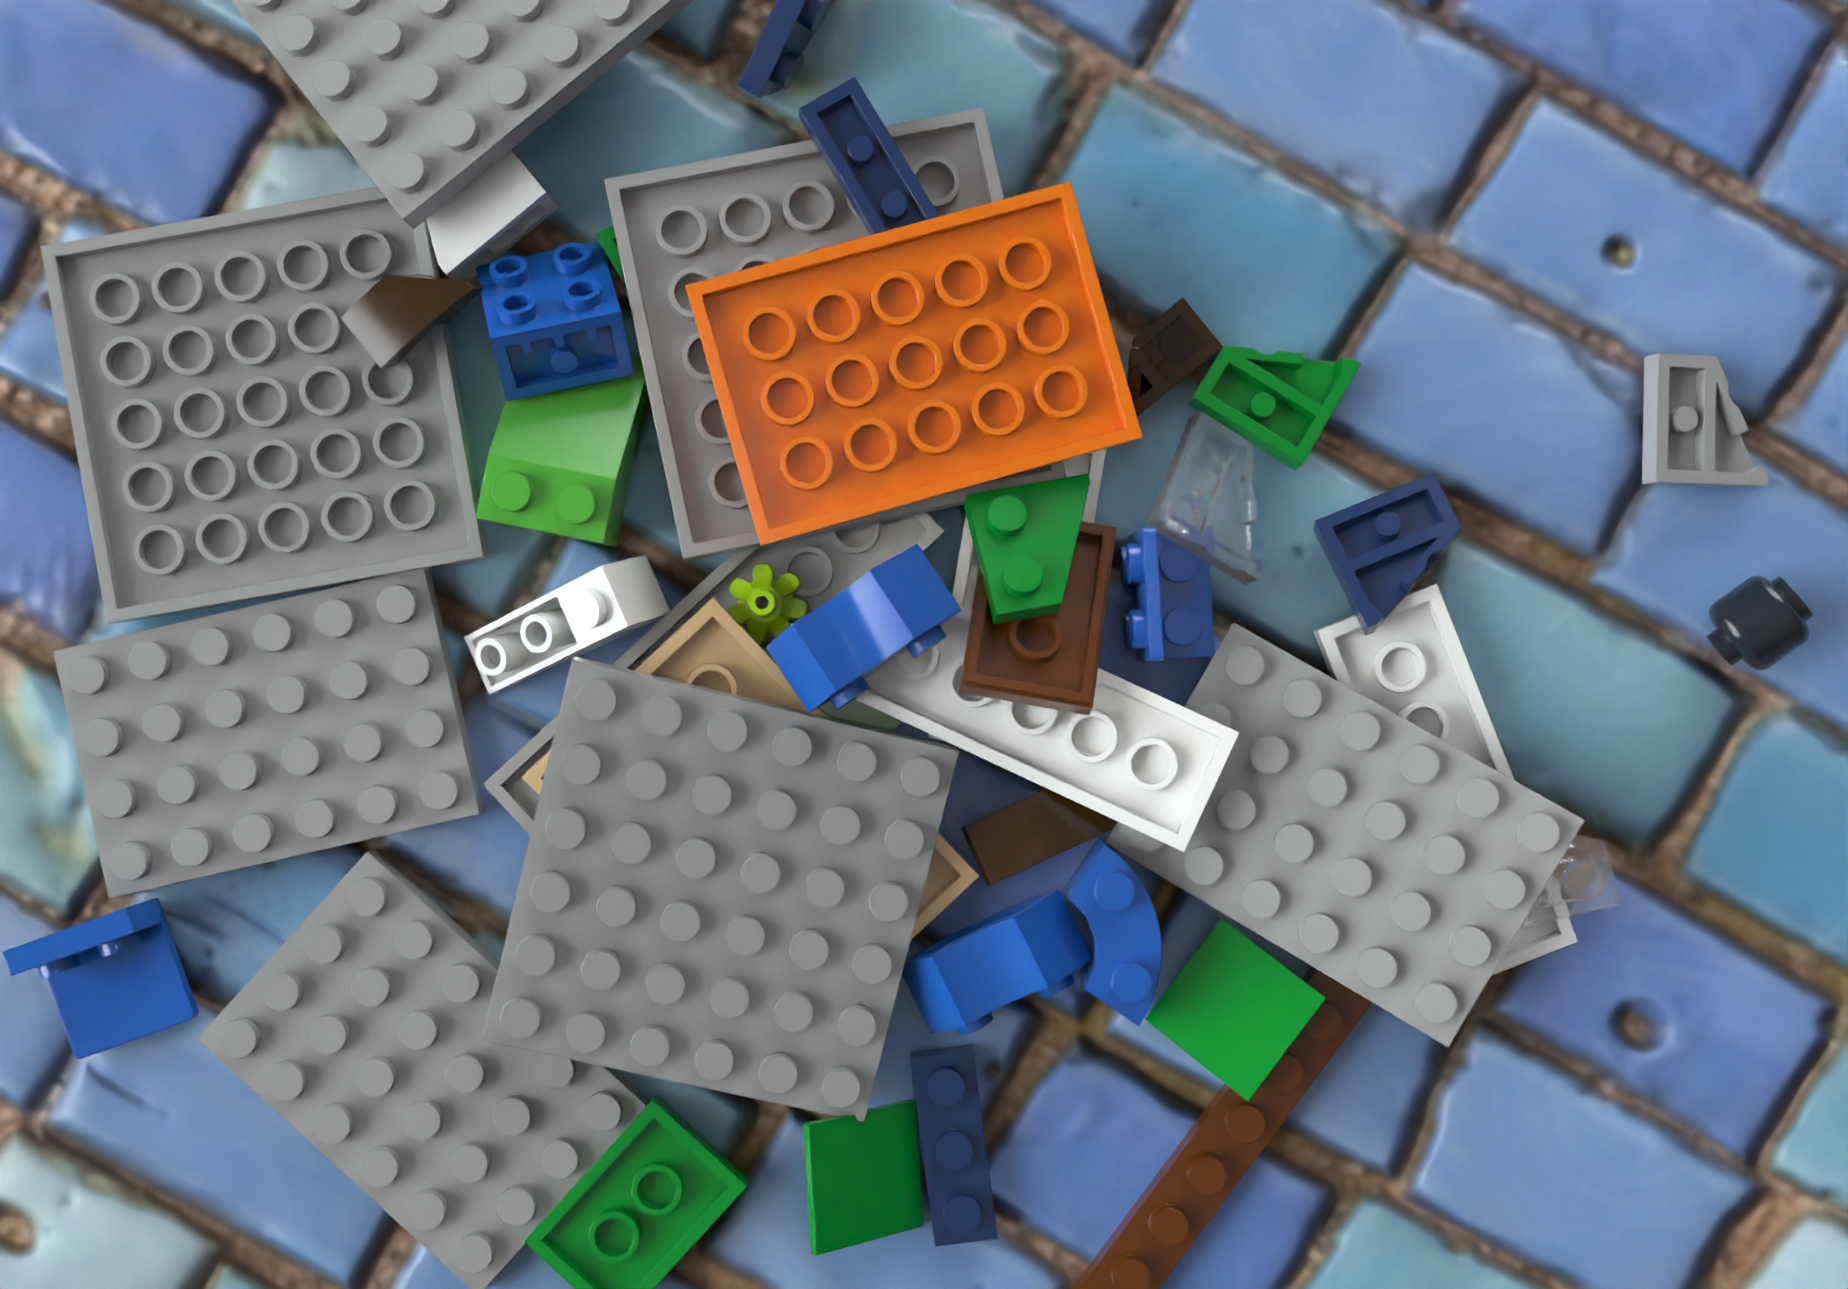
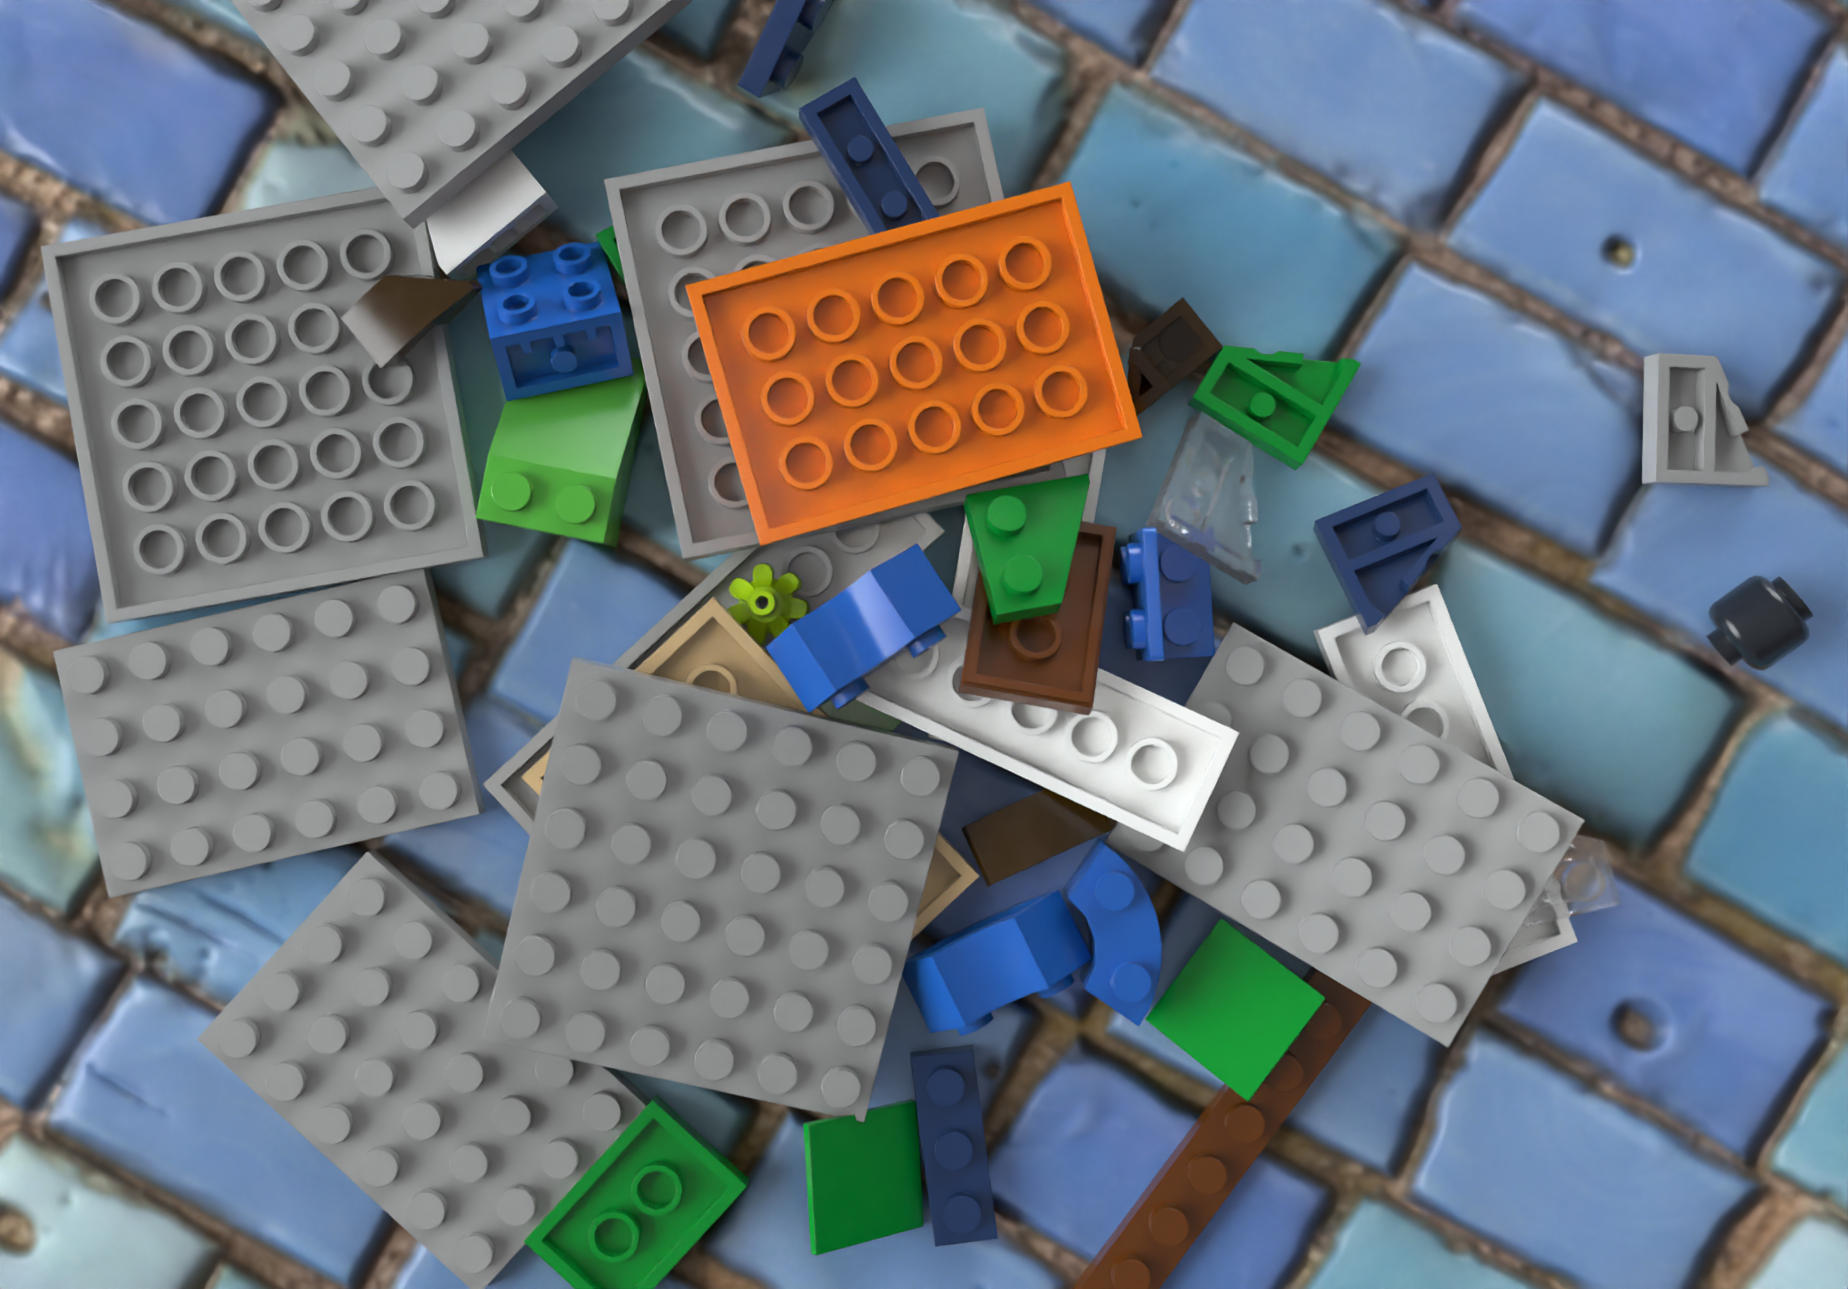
blue bracket [2,897,199,1059] -> none
white slope [464,555,670,695] -> none

